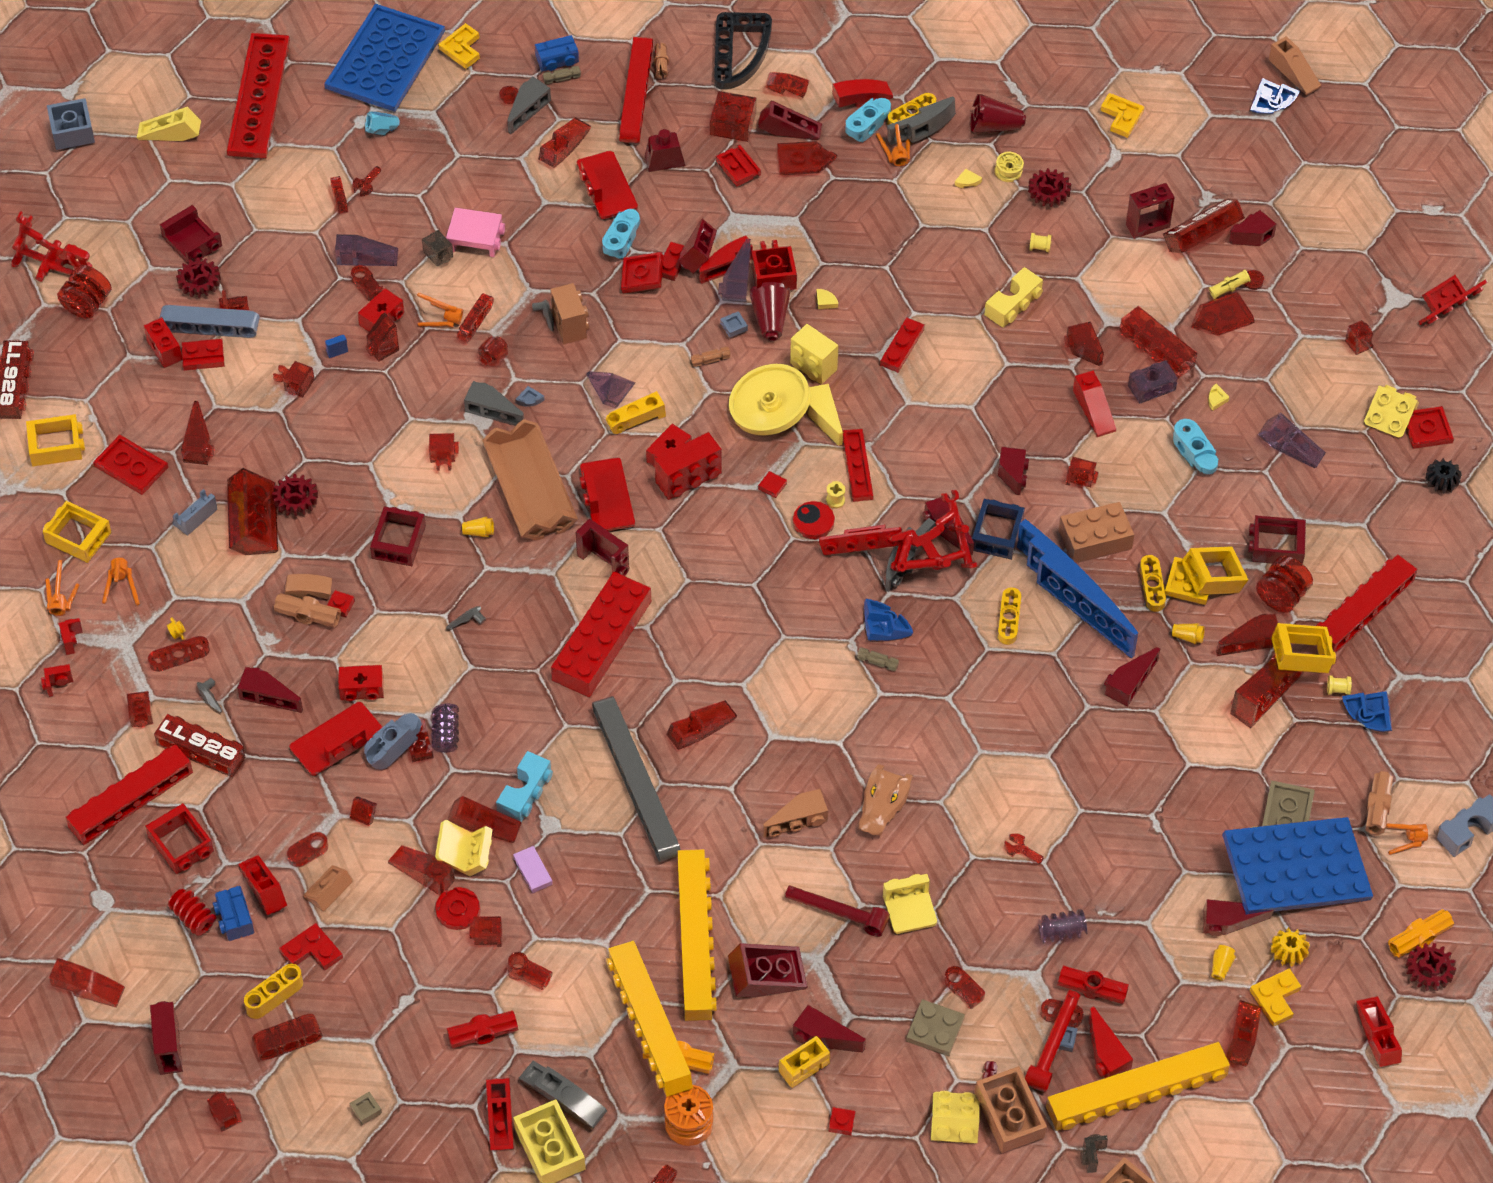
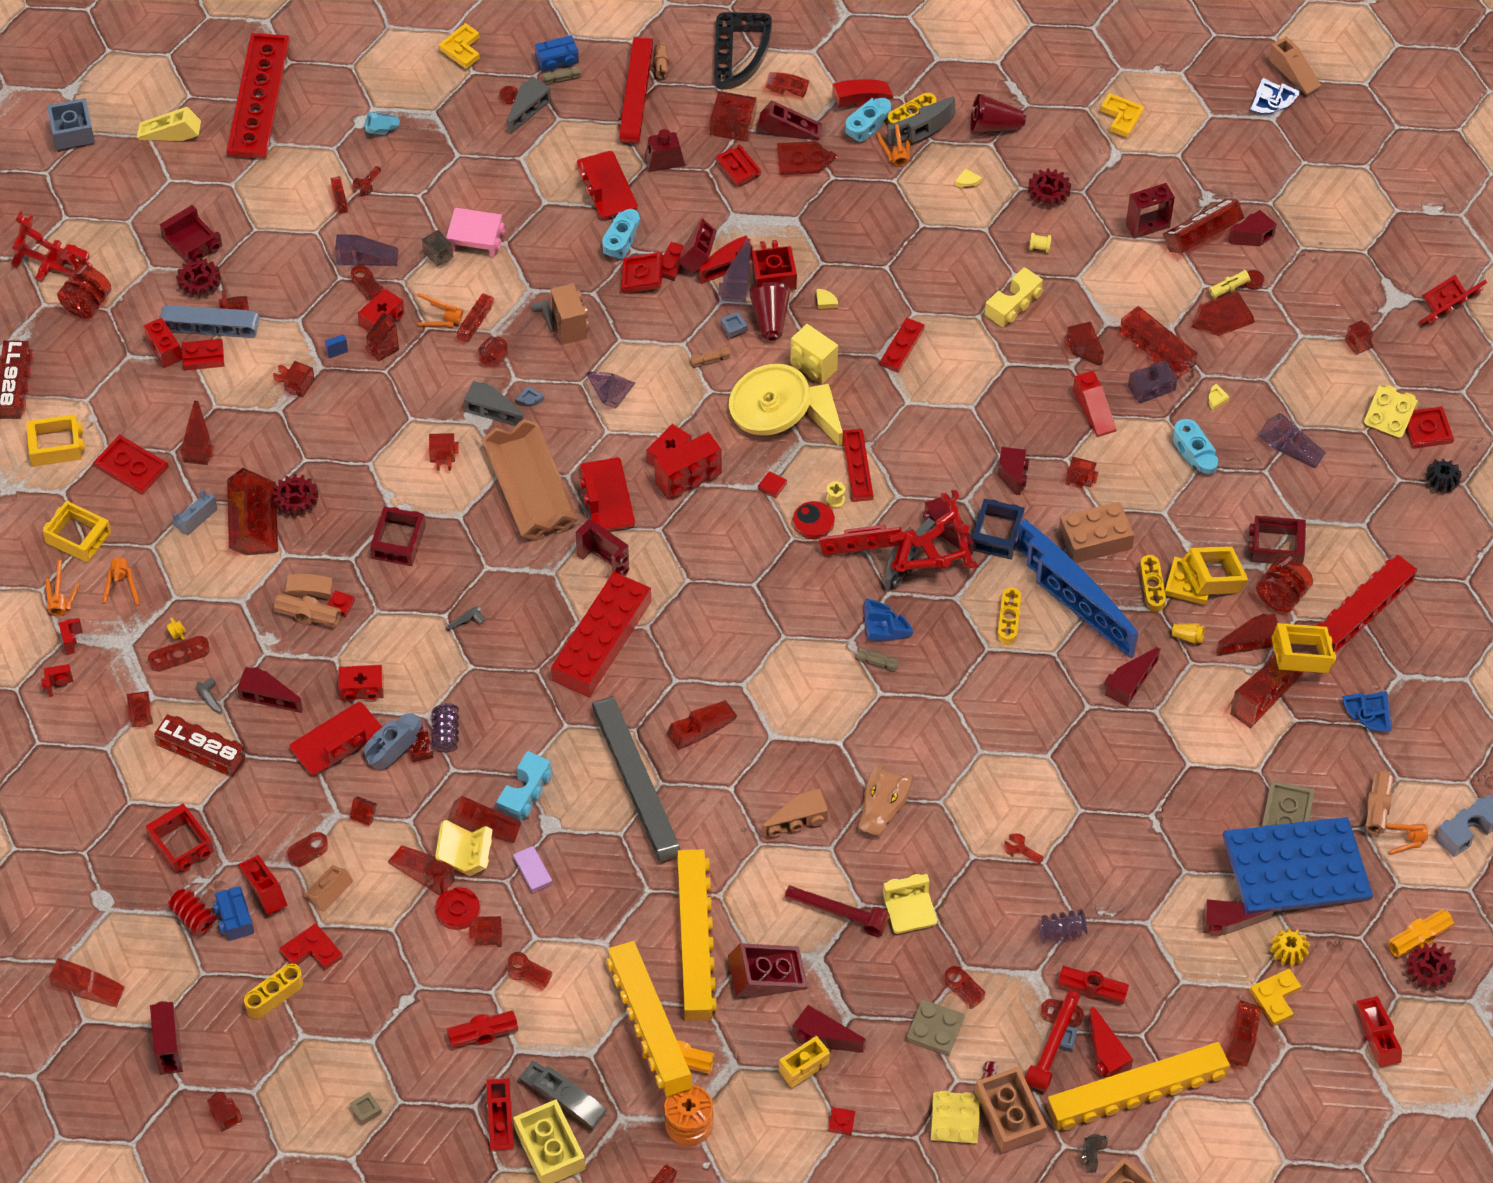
red brick [66,744,193,846] -> none
clear red beam [252,1014,323,1060] -> none
blue plate [324,4,445,112] -> none
yellow cone [462,516,494,537] -> none
clear red slope [538,117,591,168] -> none
yellow leg [605,391,666,434] -> none
light yellow wheel [995,152,1024,182] -> none
yellow cone [1211,945,1236,981] -> none
light yellow bush [1327,675,1352,696] -> none

